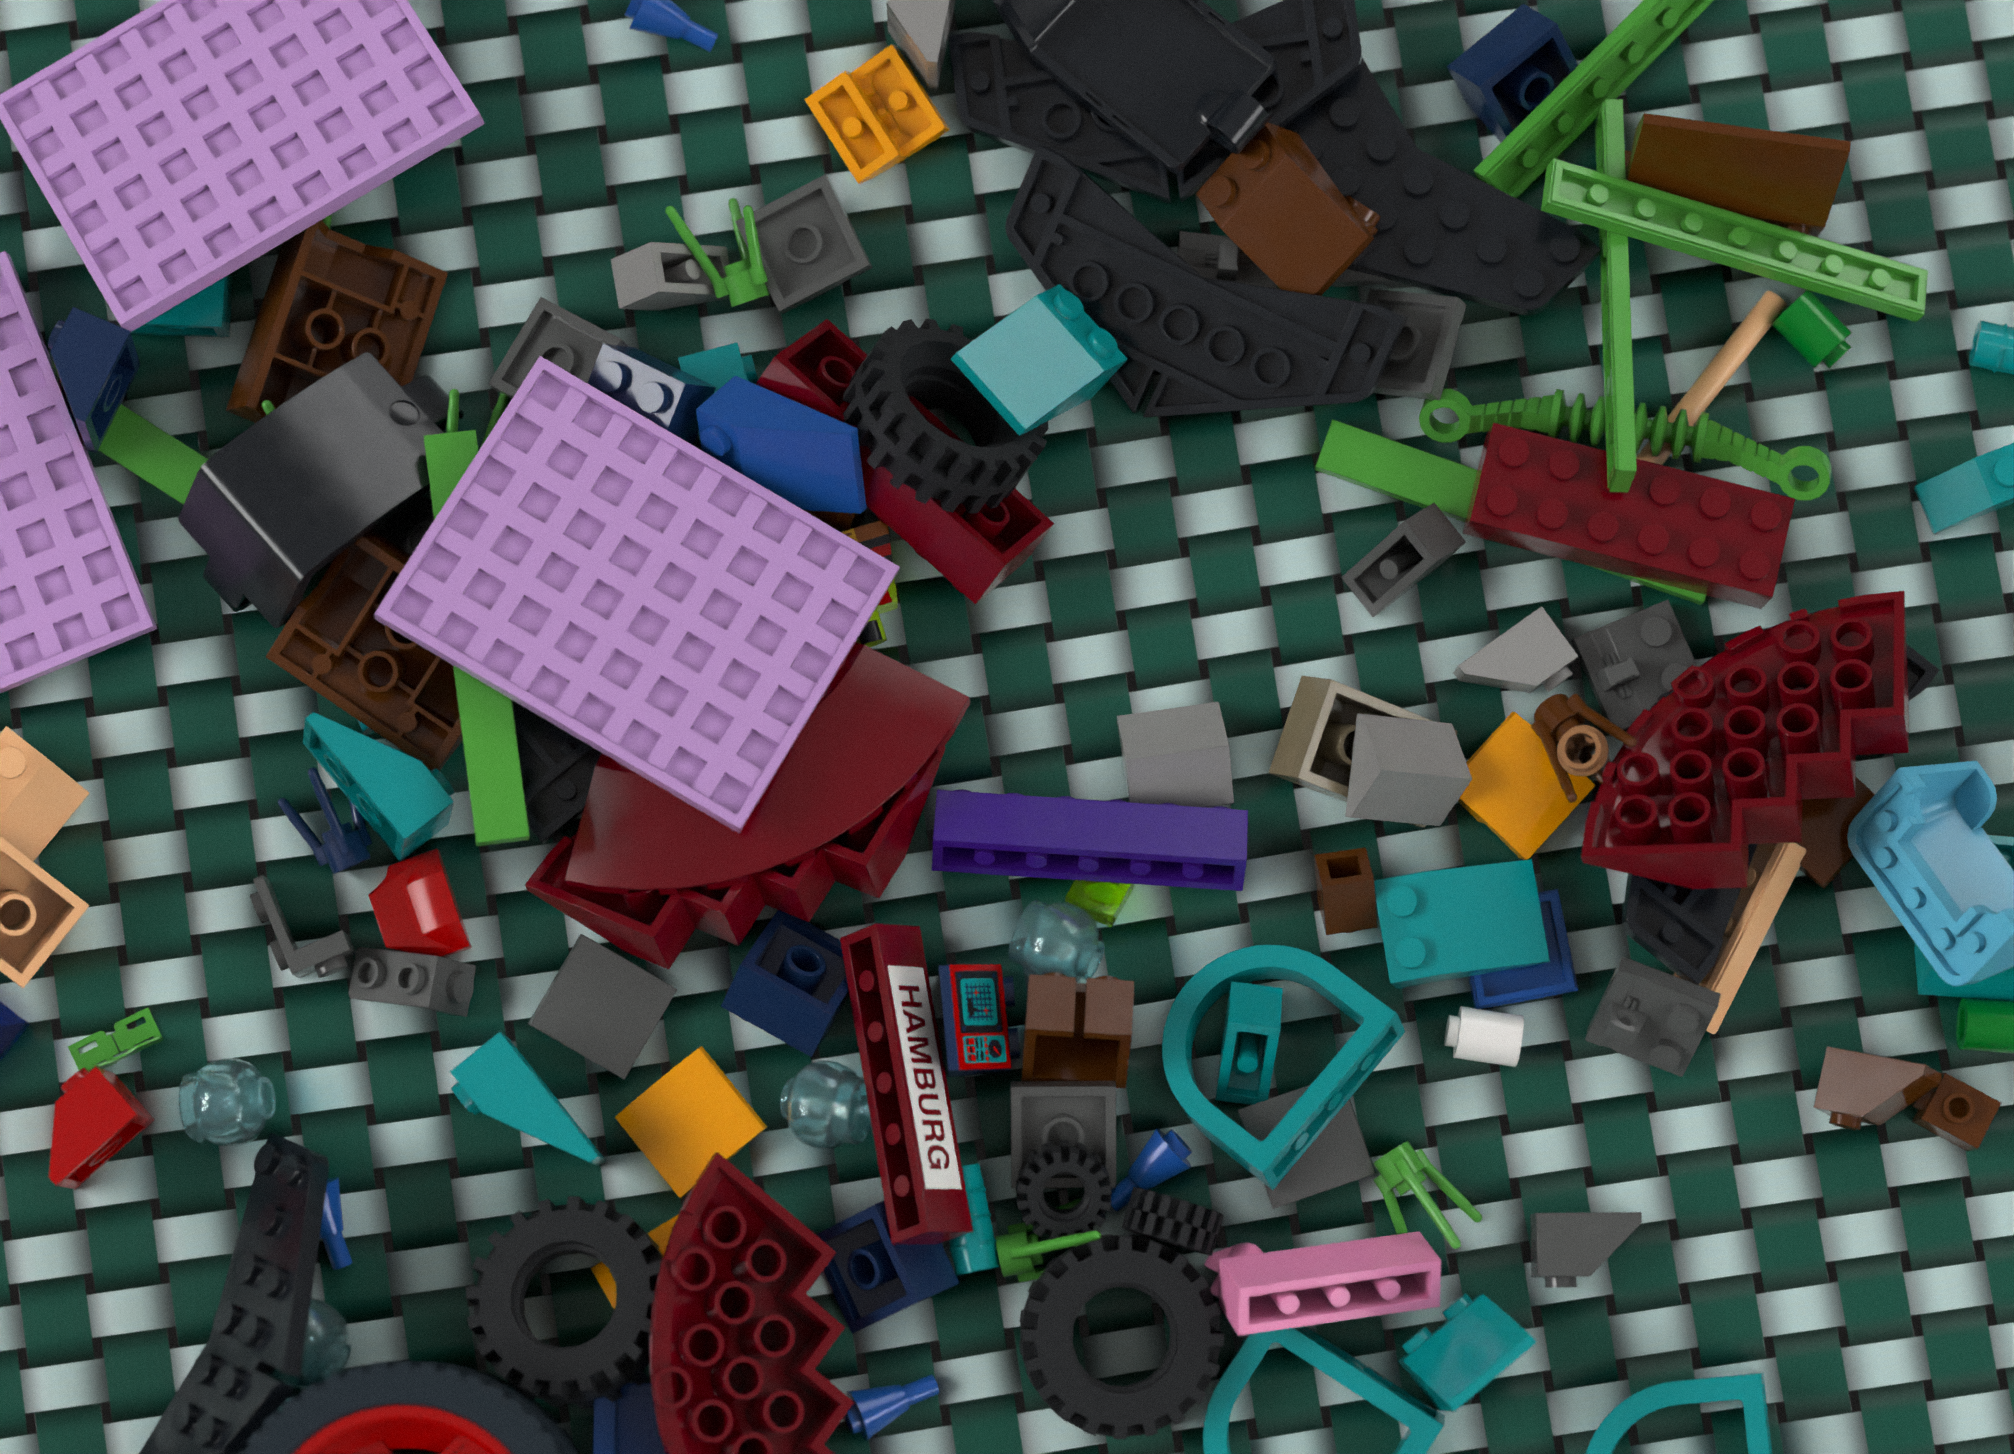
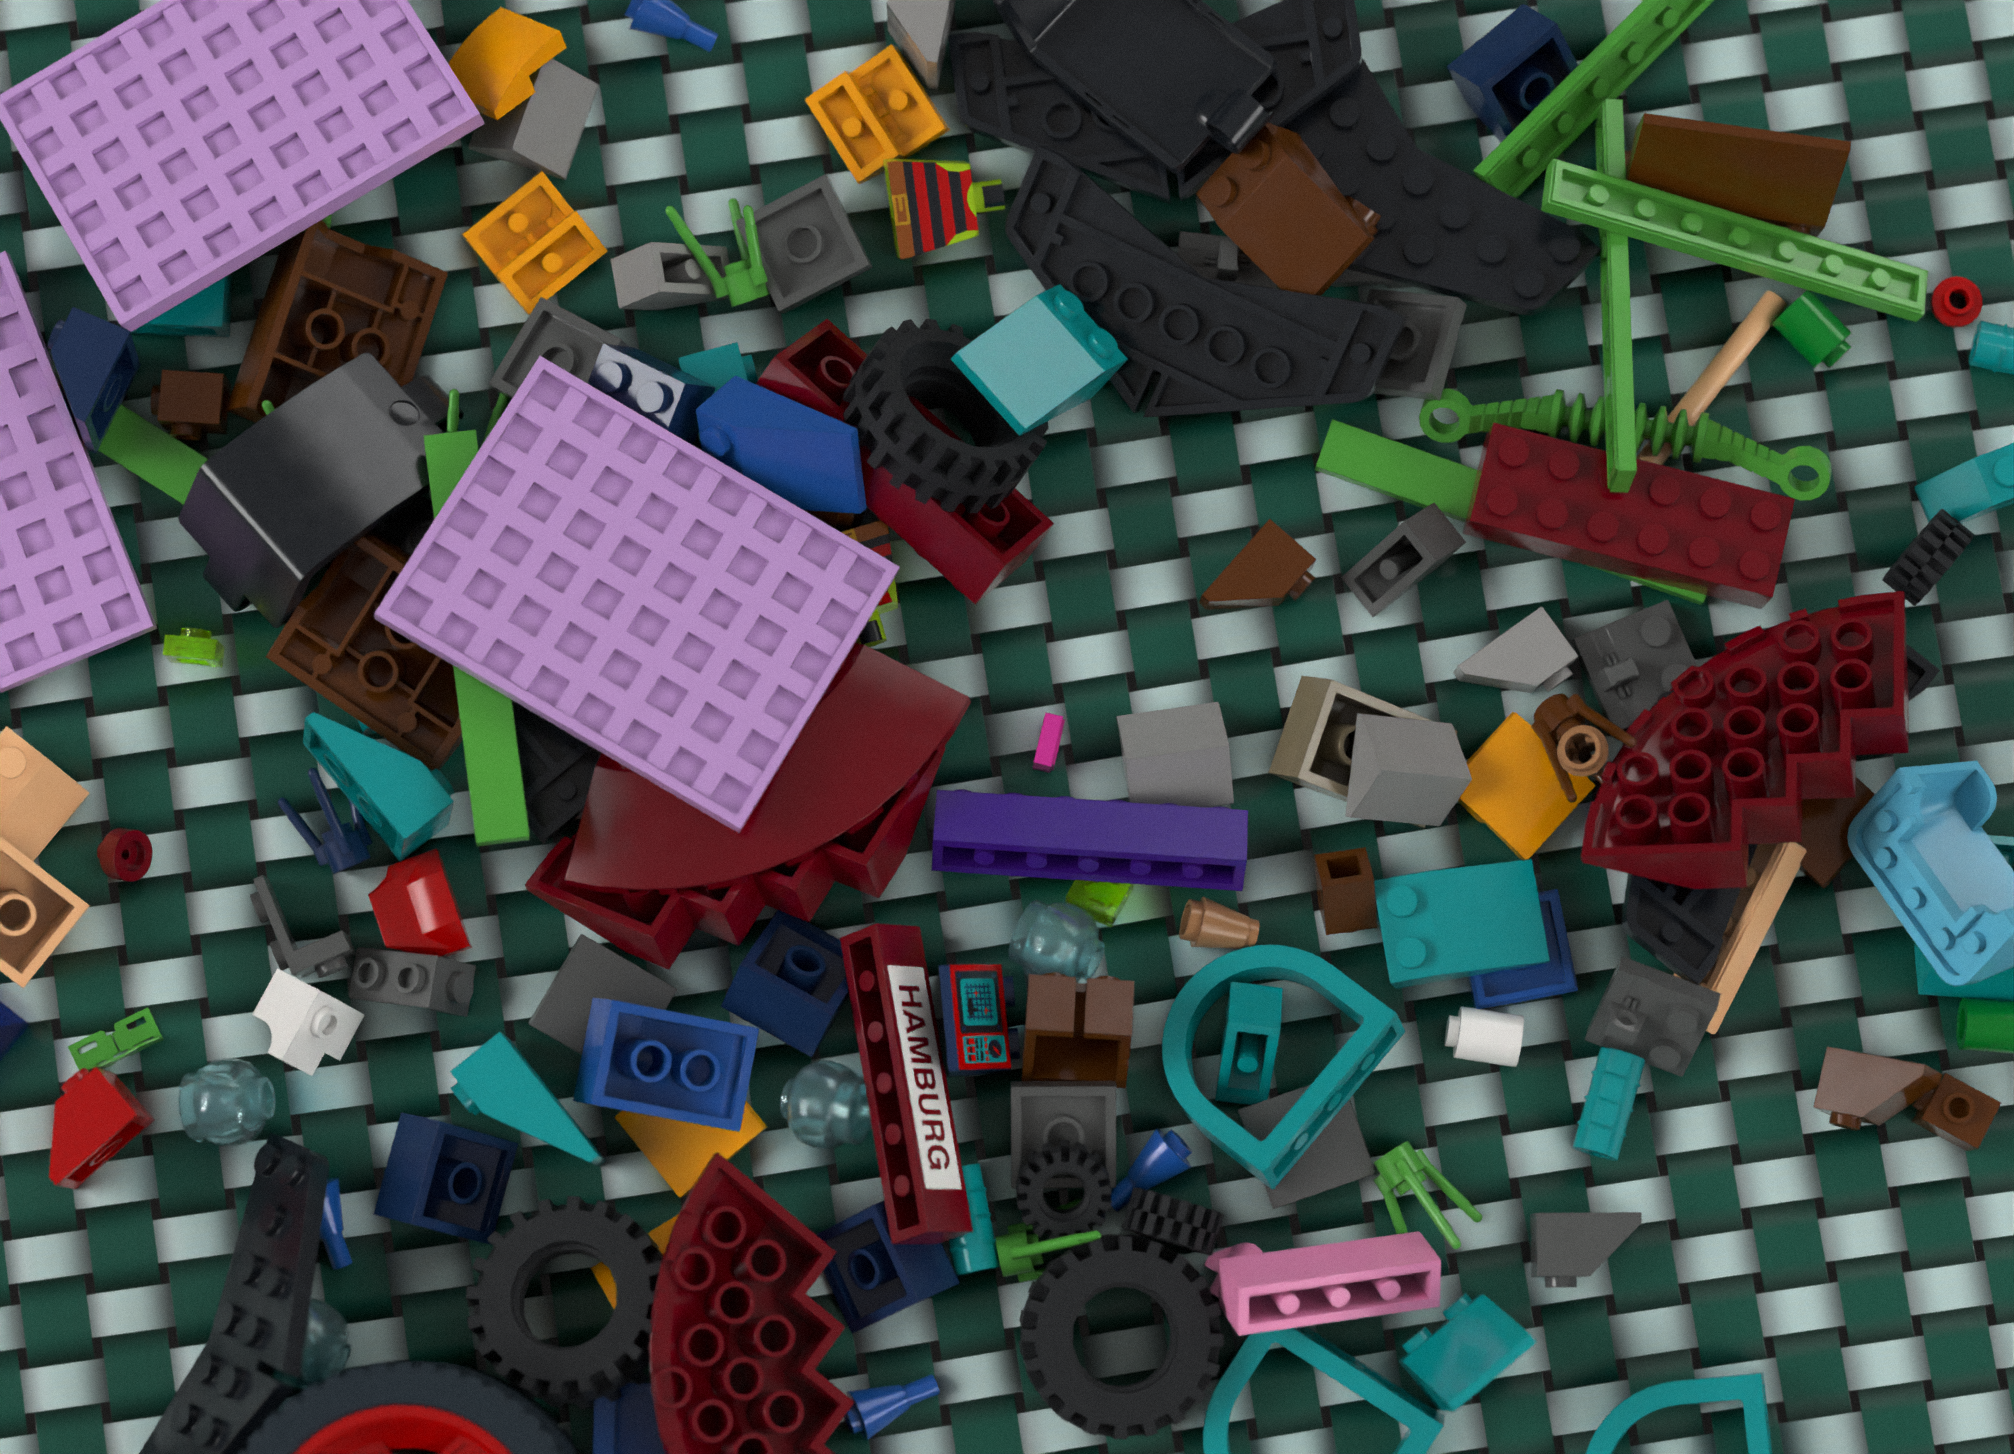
none -> dark red tile [97,828,152,882]
none -> reddish brown brick [151,370,231,440]
none -> clear neon green plate [163,628,225,667]
none -> white brick [252,968,365,1076]
none -> dark blue slope [373,1112,518,1245]
none -> light orange slope [448,7,567,120]
none -> light orange slope [461,171,608,315]
none -> light grey slope [469,59,598,180]
none -> blue slope [573,998,759,1132]
none -> torso [883,159,1005,259]
none -> dark pink tile [1033,712,1065,773]
none -> medium nougat cone [1179,897,1260,949]
none -> reddish brown slope [1199,519,1316,610]
none -> teal axle [1572,1047,1646,1161]
none -> black tyre [1882,509,1974,606]
none -> red plate [1930,276,1983,328]

